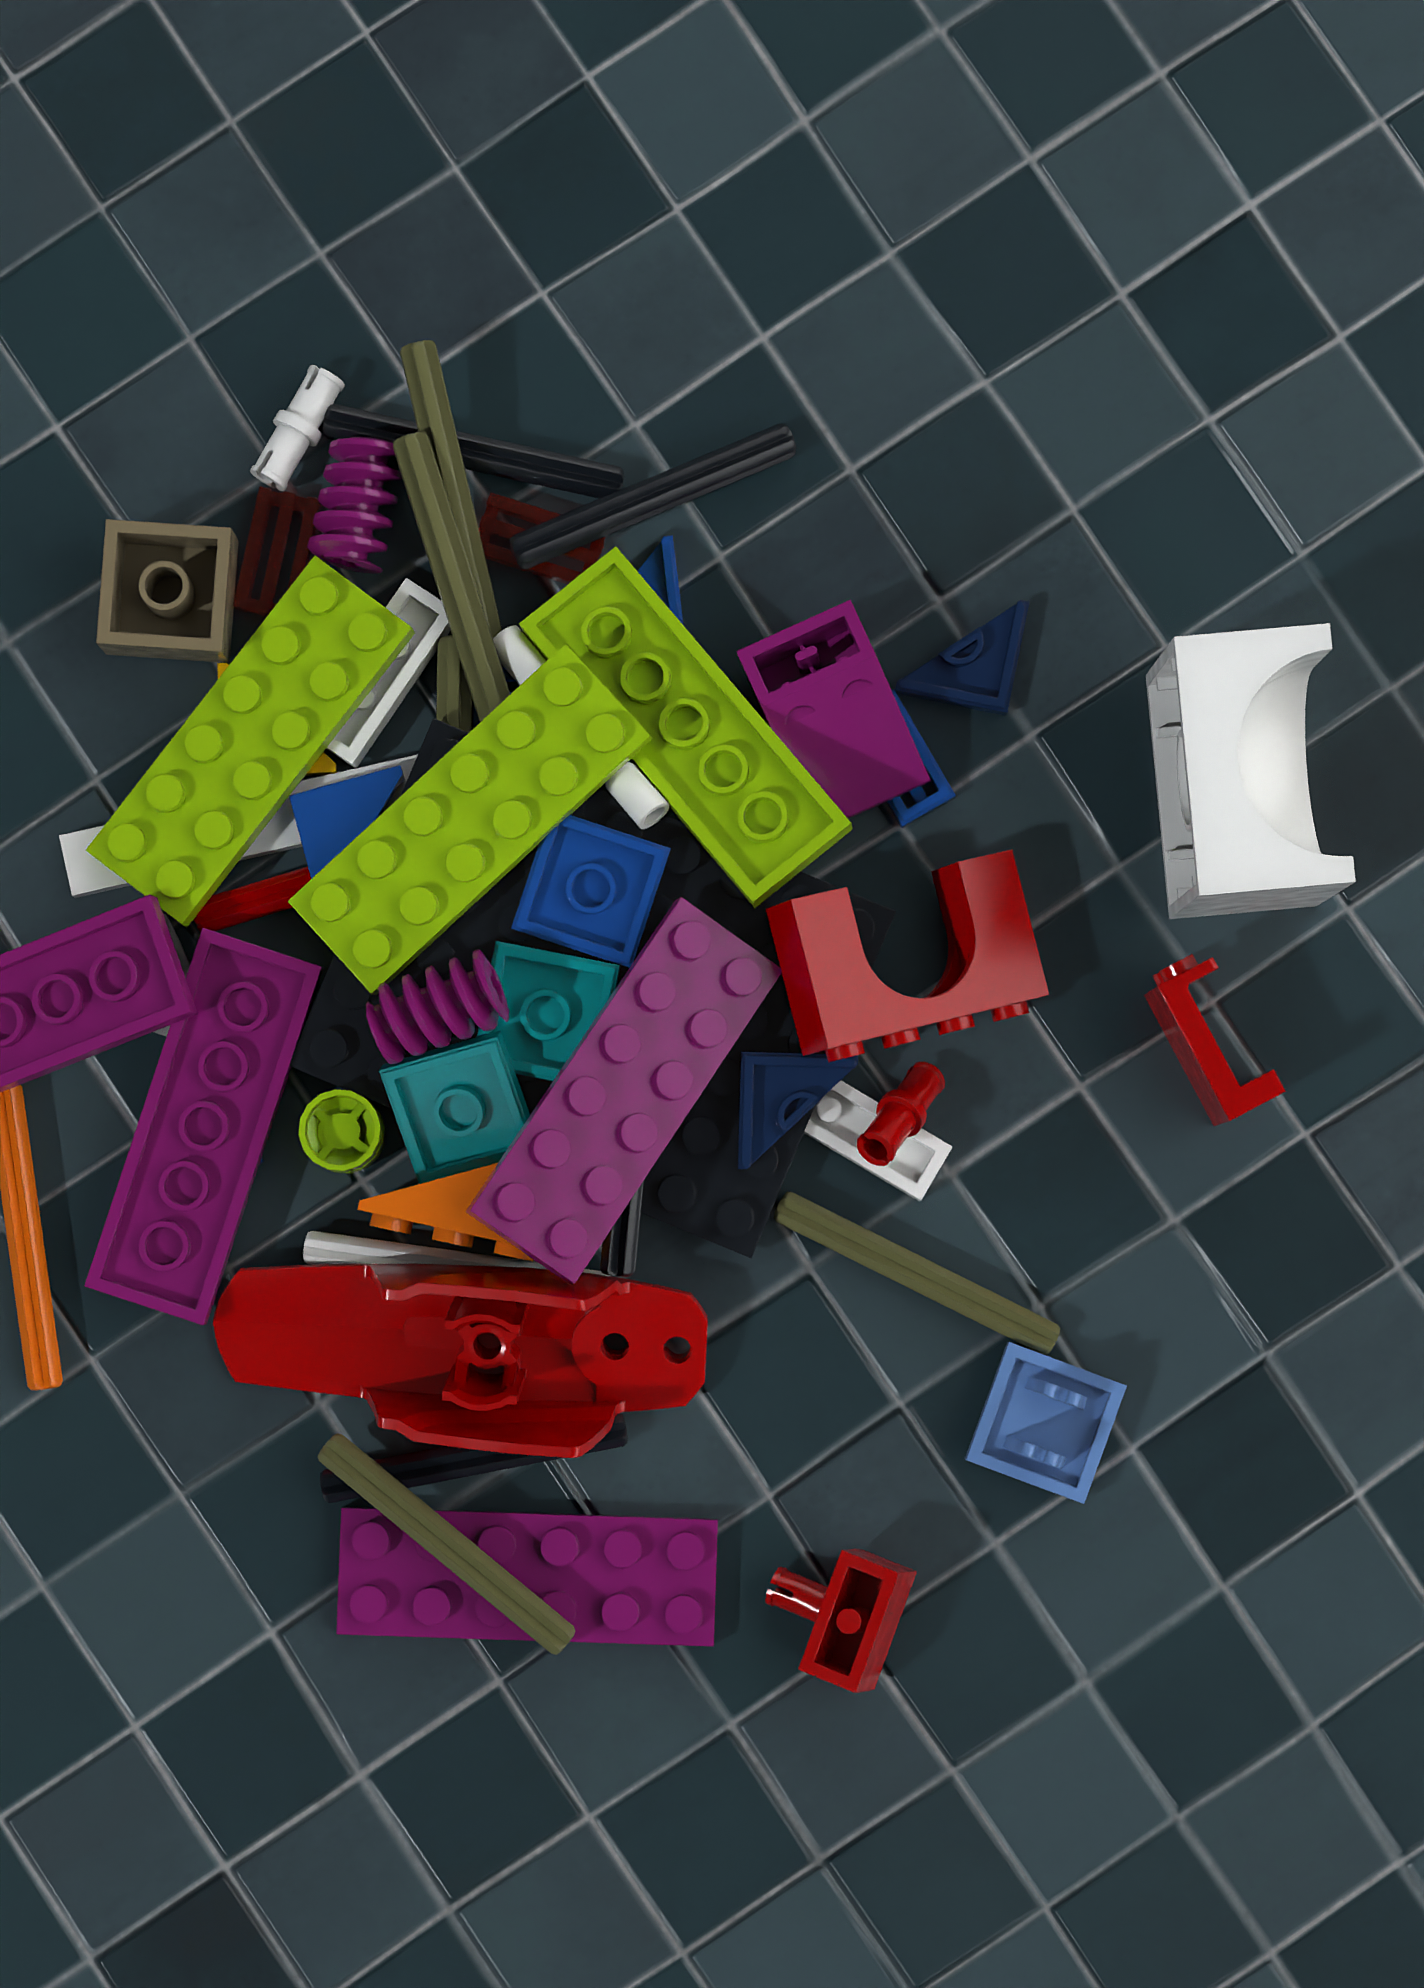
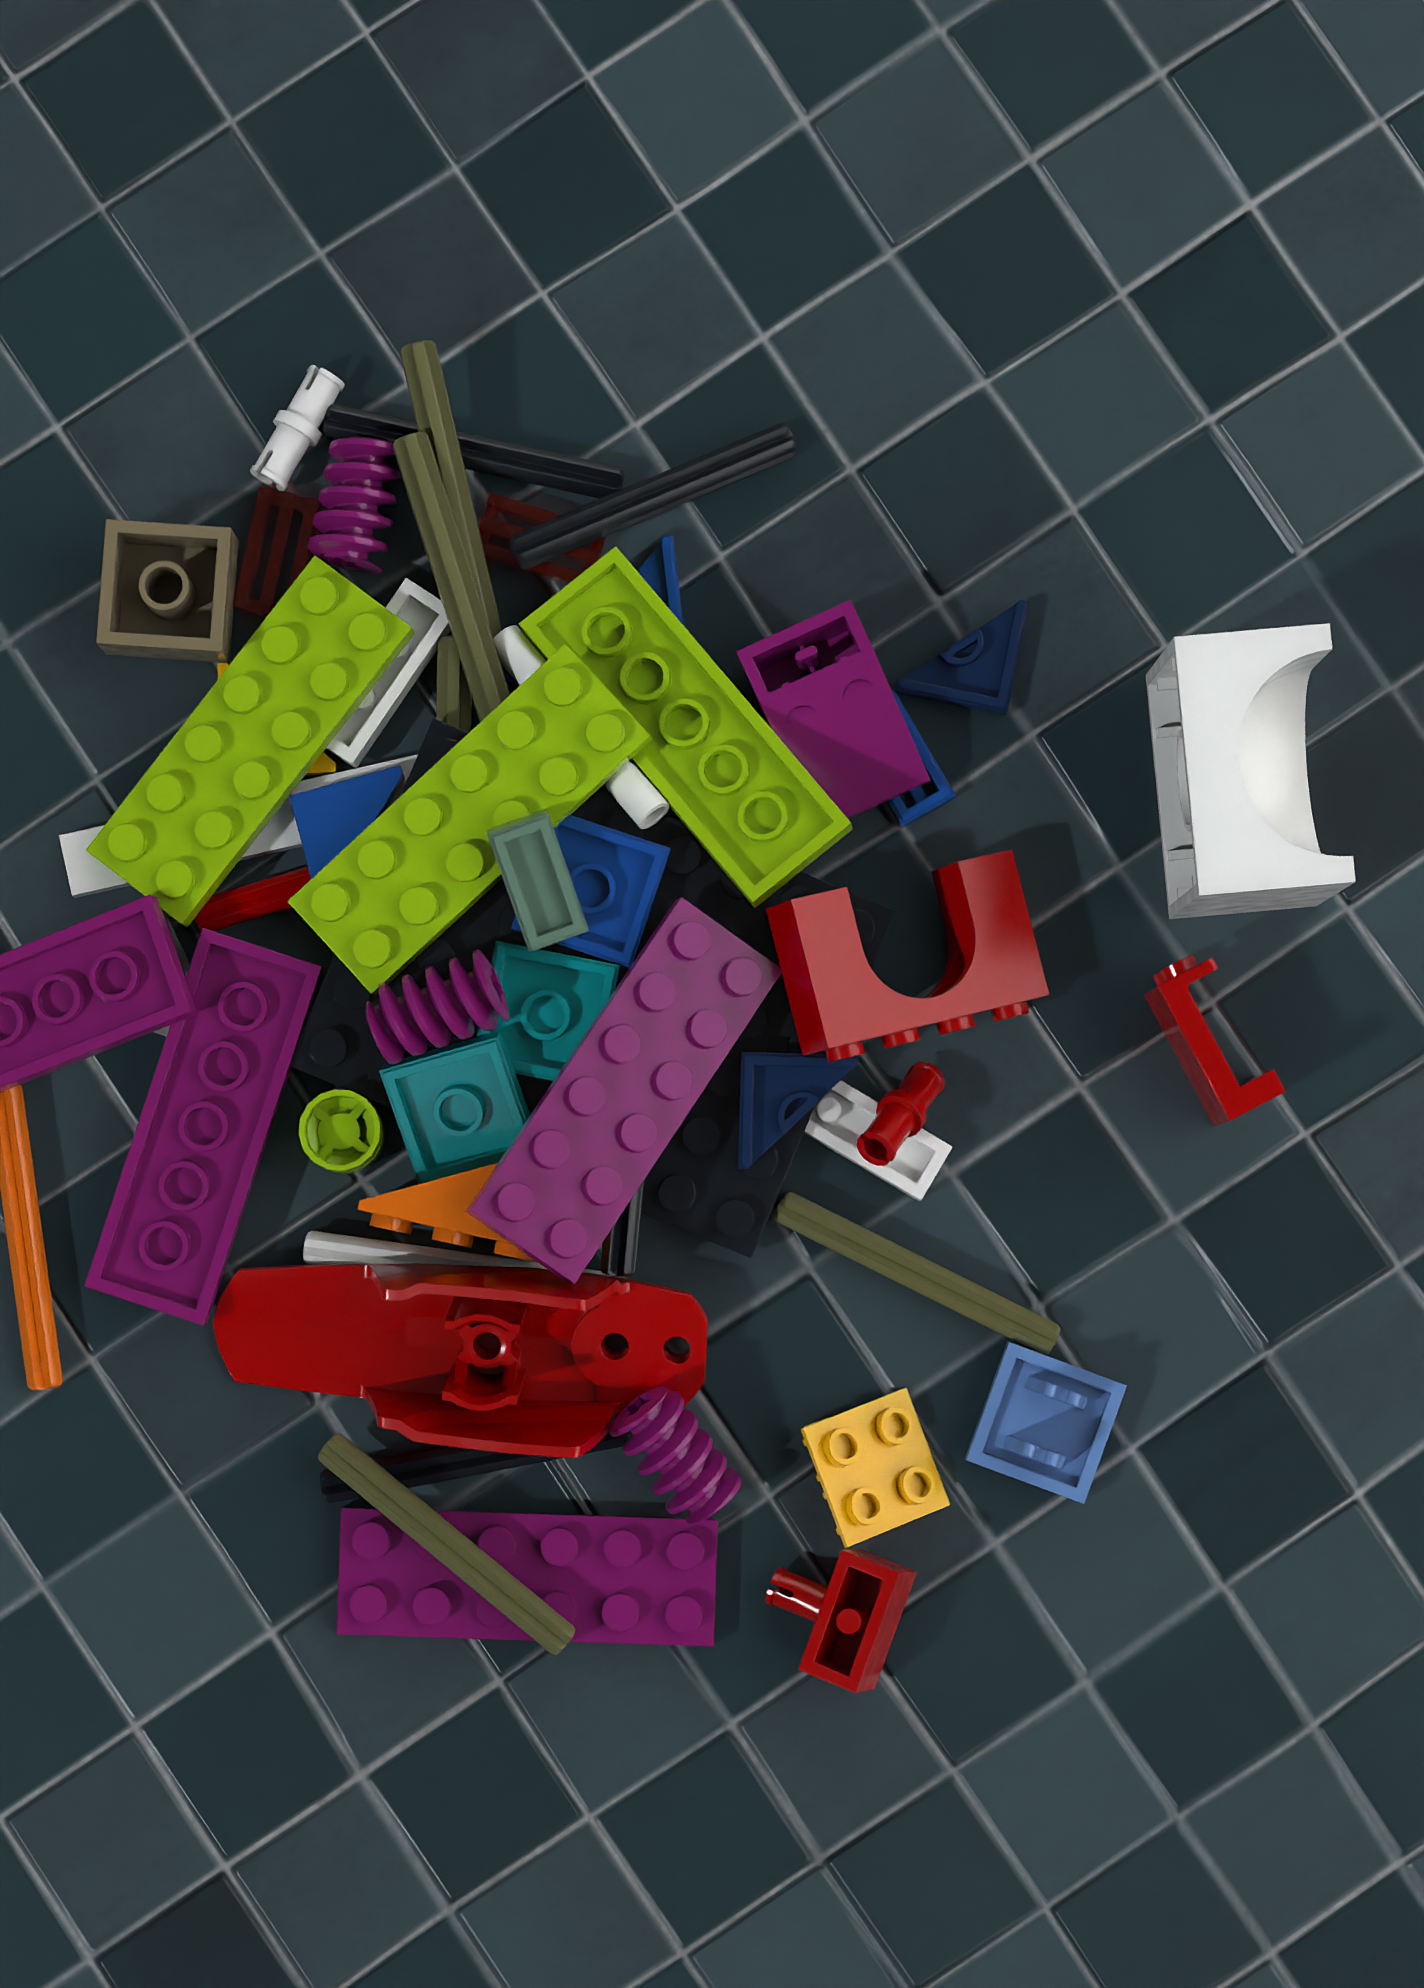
none -> sand green tile [486,809,589,952]
none -> magenta piece [608,1385,741,1524]
none -> yellow hinge [801,1388,950,1548]

